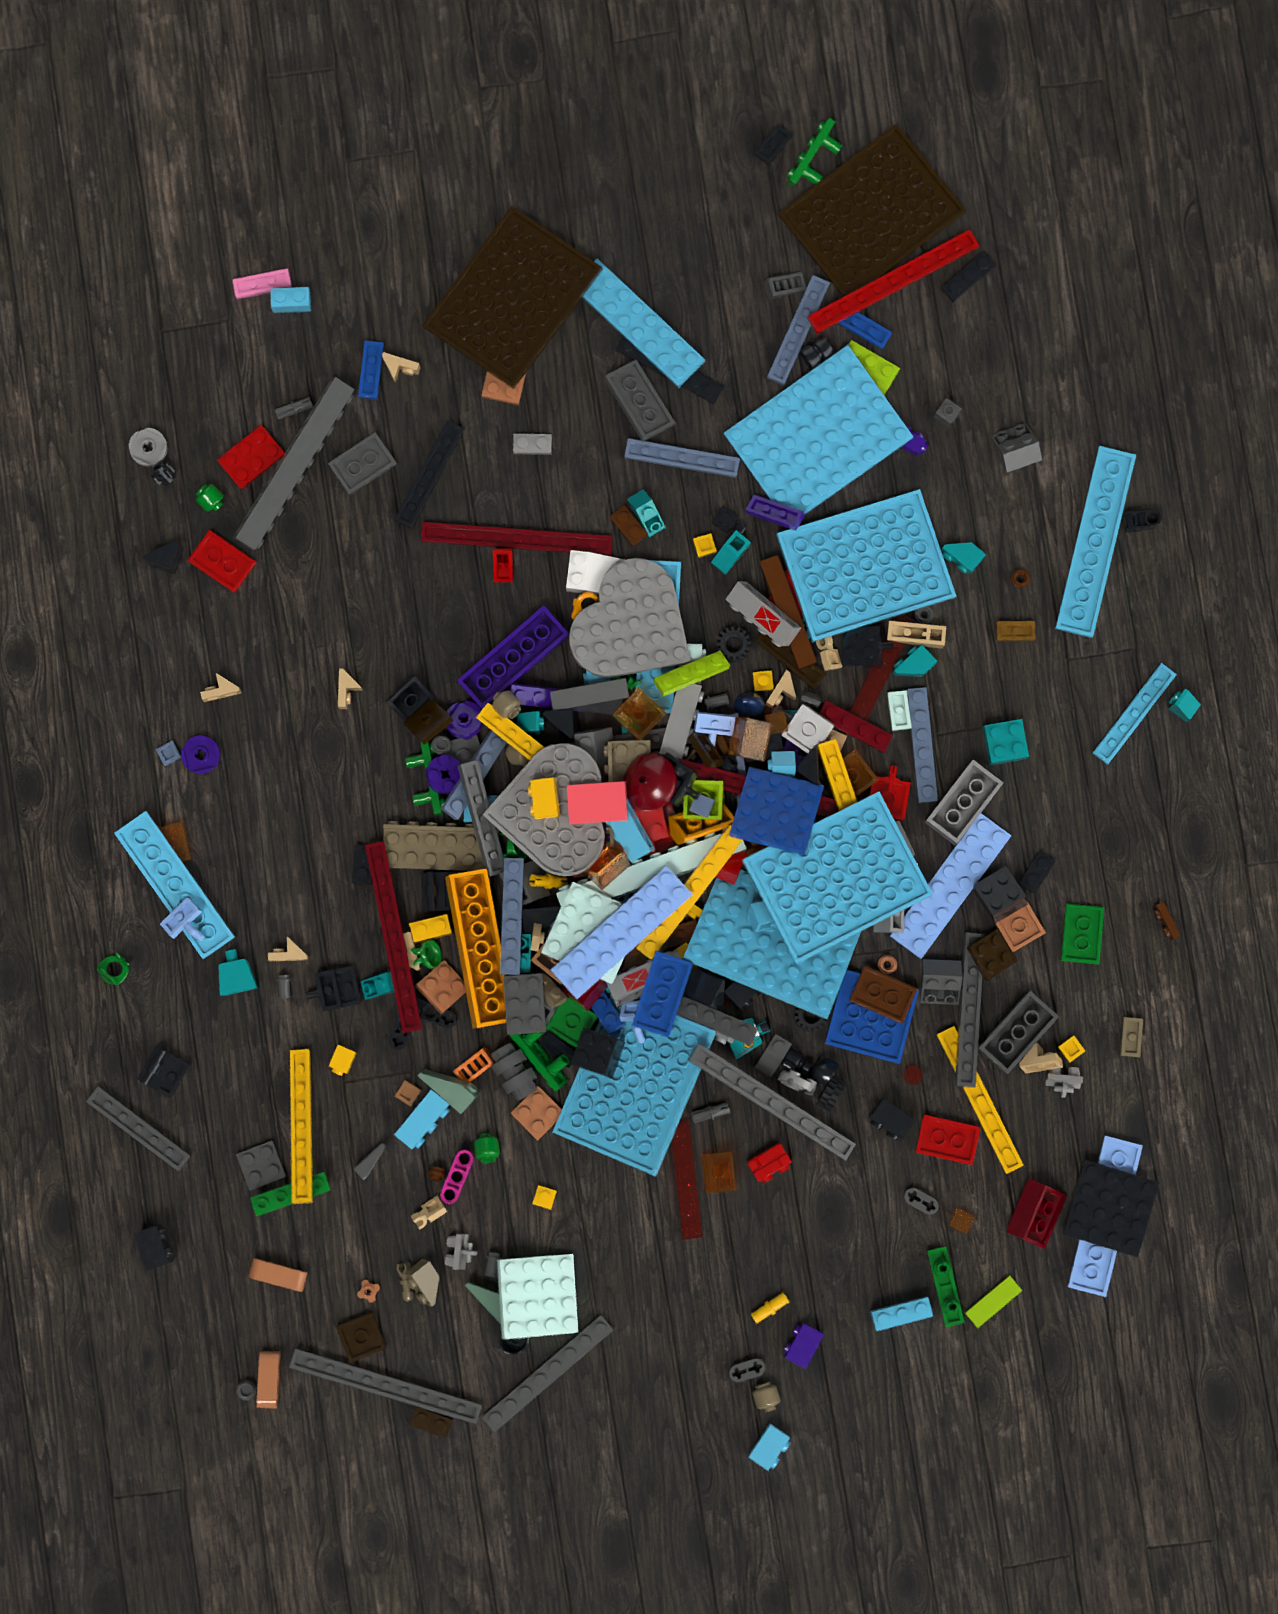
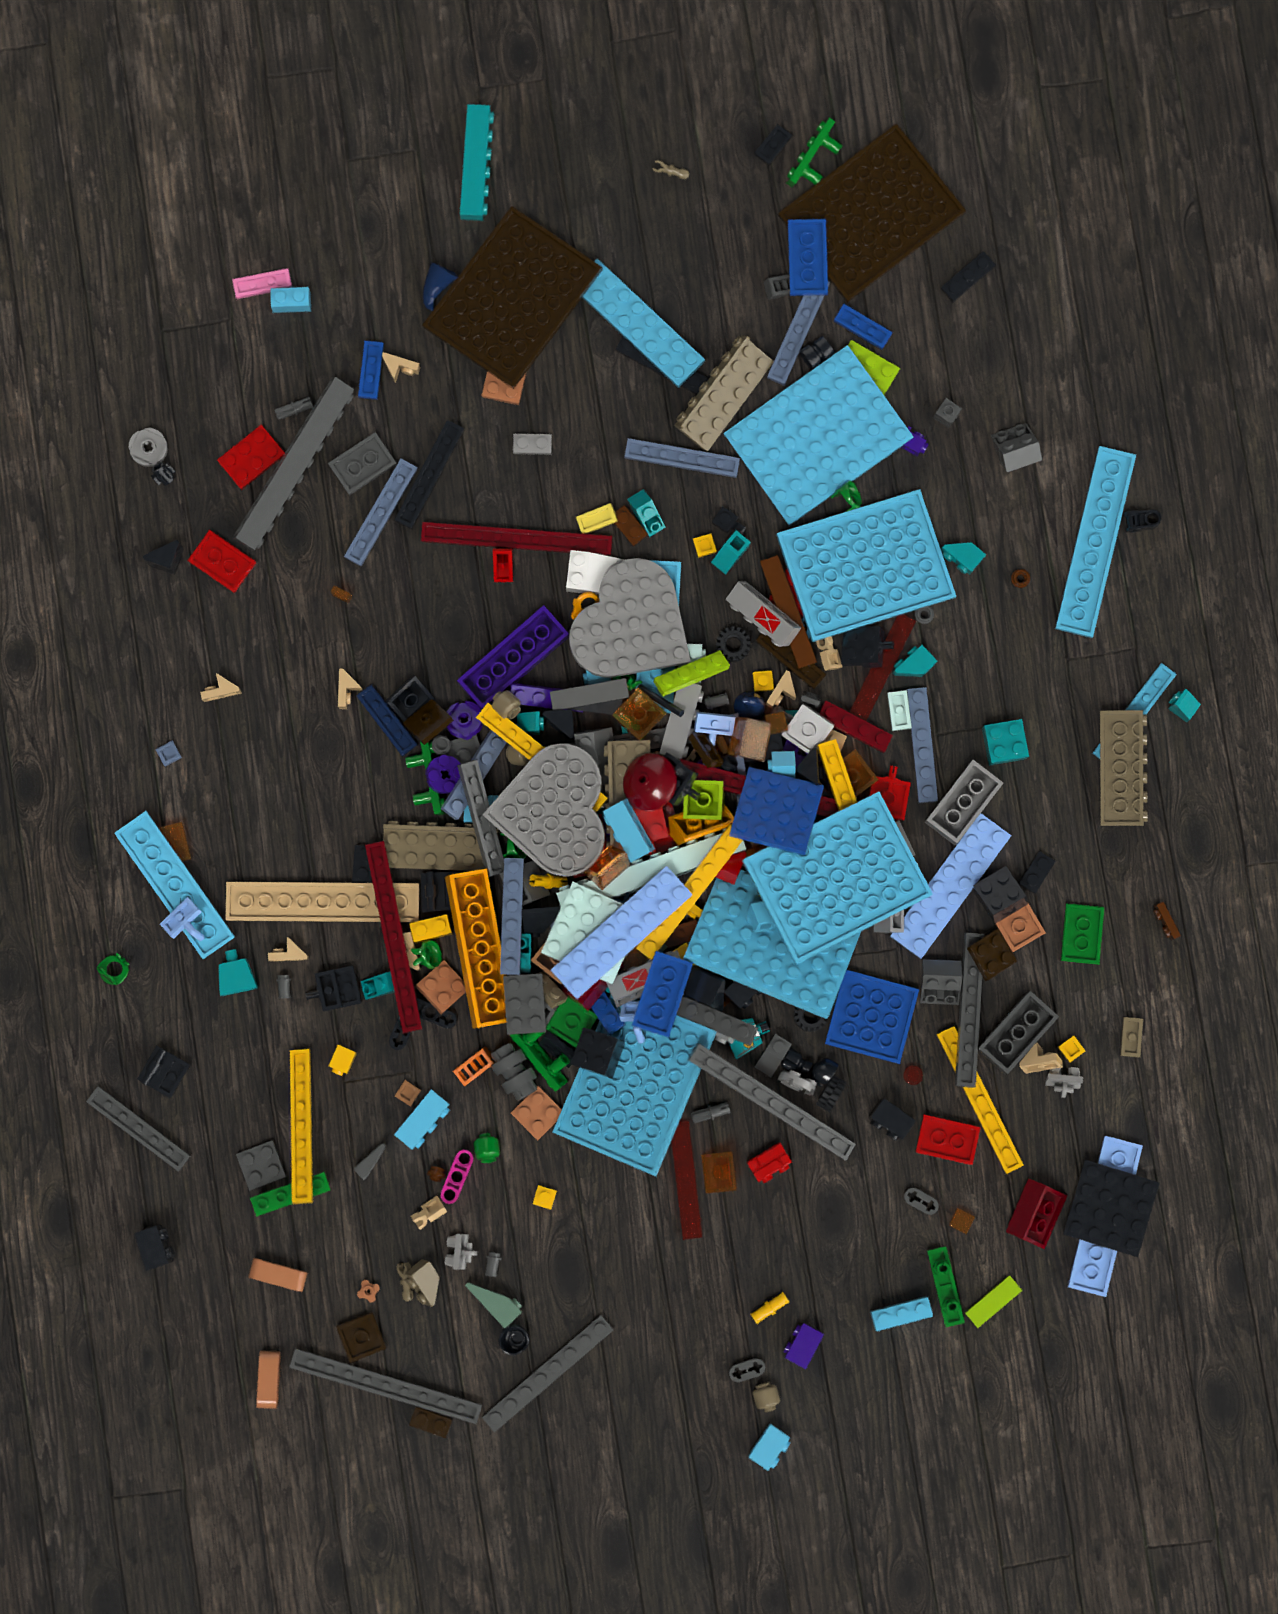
dark purple plate [181,735,220,774] -> none
green head [195,483,224,512] -> none
dark grey plate [237,1380,256,1400] -> none
sand green slope [418,1069,480,1114] -> none
light aqua plate [497,1254,578,1339] -> none
yellow brick [528,778,561,820] -> none
tan plate [531,923,545,951] -> none
coral tile [567,782,628,824] -> none
dark grey plate [603,360,675,442] -> none
sand blue tile [689,794,715,818] -> none
dark purple plate [745,495,805,531] -> none
red plate [807,229,979,334] -> none
reddish brown tile [849,965,917,1024] -> none
nougat plate [878,955,897,974] -> none
tan slope [887,621,946,648] -> none
pearl gold plate [996,621,1035,641] -> none
none -> tan plate [226,882,420,922]
none -> clear orange tile [331,586,352,603]
none -> sand blue plate [344,459,418,566]
none -> dark blue tile [356,684,418,757]
none -> dark blue hat [423,262,458,311]
none -> teal brick [460,104,494,221]
none -> light yellow tile [576,503,618,534]
none -> black bar [637,684,684,717]
none -> dark tan piece [652,160,689,179]
none -> dark tan bracket [674,336,774,452]
none -> blue plate [788,219,828,296]
none -> green piece [830,481,861,512]
none -> dark tan bracket [1100,710,1148,826]

